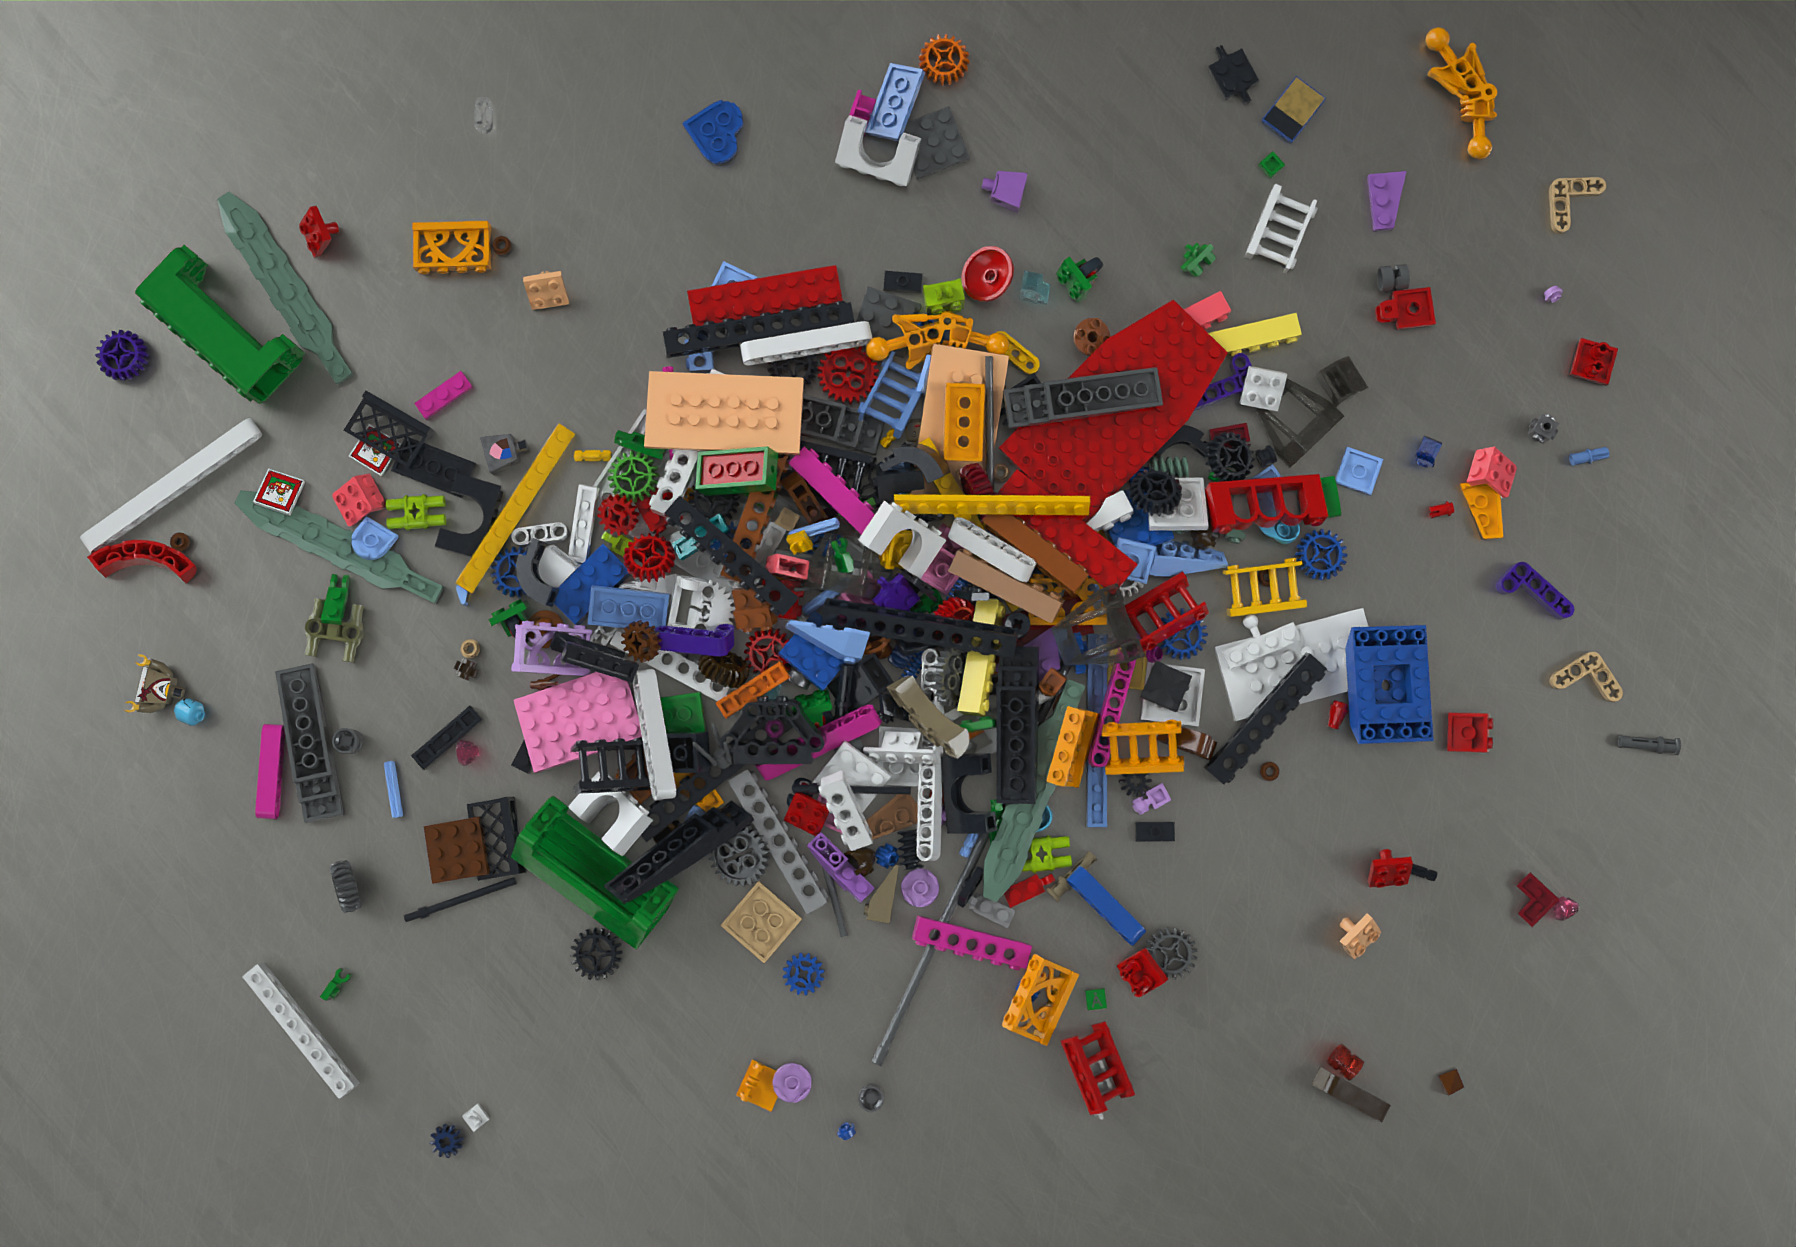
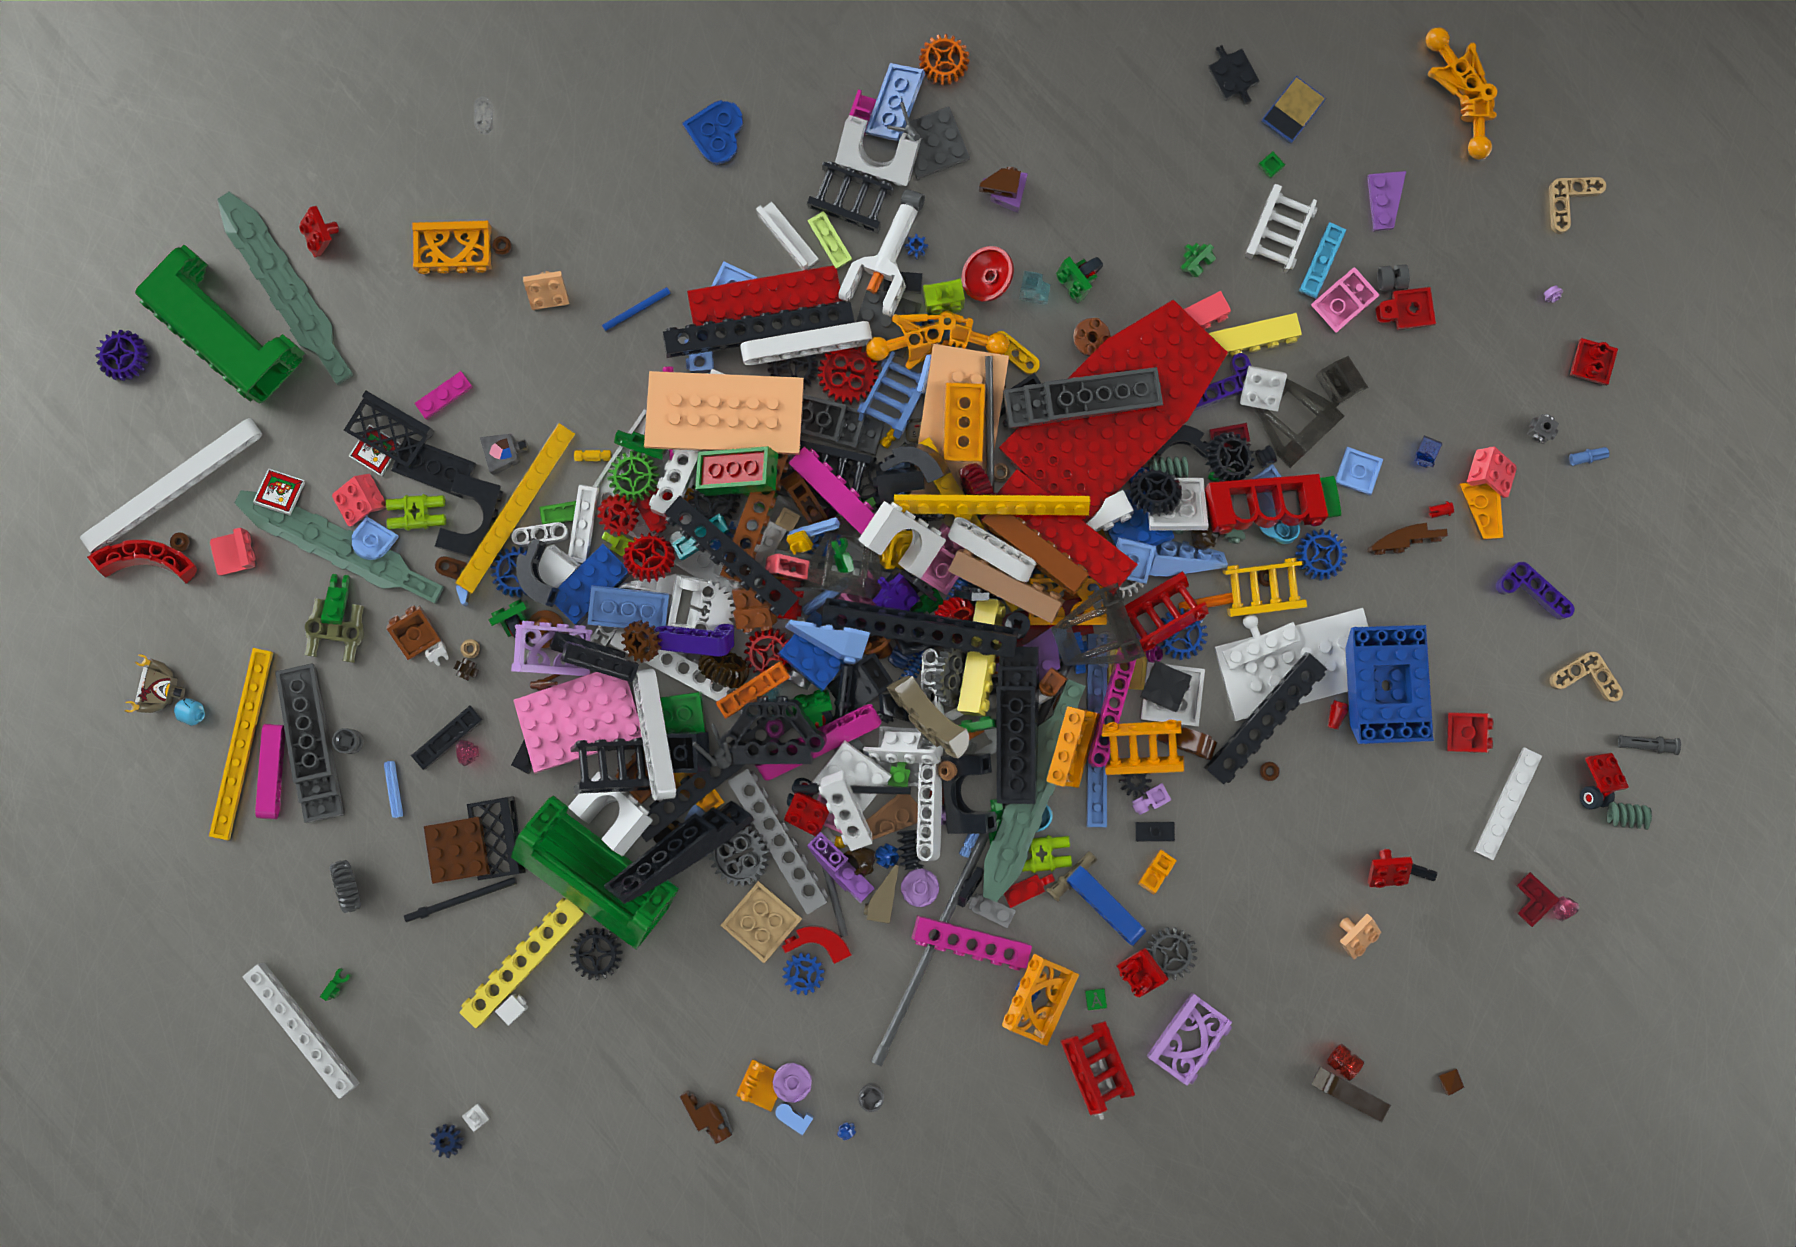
none -> yellow plate [209,648,273,840]
none -> coral bracket [210,527,256,576]
none -> dark orange plate [387,605,441,660]
none -> white tile [425,640,449,666]
none -> reddish brown plate [435,556,467,580]
none -> light yellow brick [459,897,587,1029]
none -> white brick [495,994,528,1026]
none -> bright green plate [539,501,576,525]
none -> blue bar [602,287,671,331]
none -> reddish brown plate [680,1090,732,1144]
none -> white fence [756,202,819,270]
none -> light blue leg [776,1102,814,1135]
none -> red arch [782,926,852,964]
none -> black fence [807,161,894,234]
none -> yellowish green plate [808,211,852,269]
none -> arm [822,828,846,849]
none -> white piece [839,189,925,317]
none -> dark grey plant [887,102,920,141]
none -> bright green plate [888,762,910,787]
none -> blue gear [905,234,928,259]
none -> medium nougat plate [938,761,957,781]
none -> reddish brown slope [979,167,1021,199]
none -> light orange slope [1138,850,1177,895]
none -> lavender fence [1147,992,1232,1086]
none -> orange axle [1178,592,1233,612]
none -> medium azure plate [1299,222,1347,299]
none -> bright pink slope [1311,267,1380,333]
none -> reddish brown slope [1368,523,1448,555]
none -> white plate [1474,748,1542,860]
none -> red plate [1580,753,1629,810]
none -> sand green piece [1607,802,1652,830]

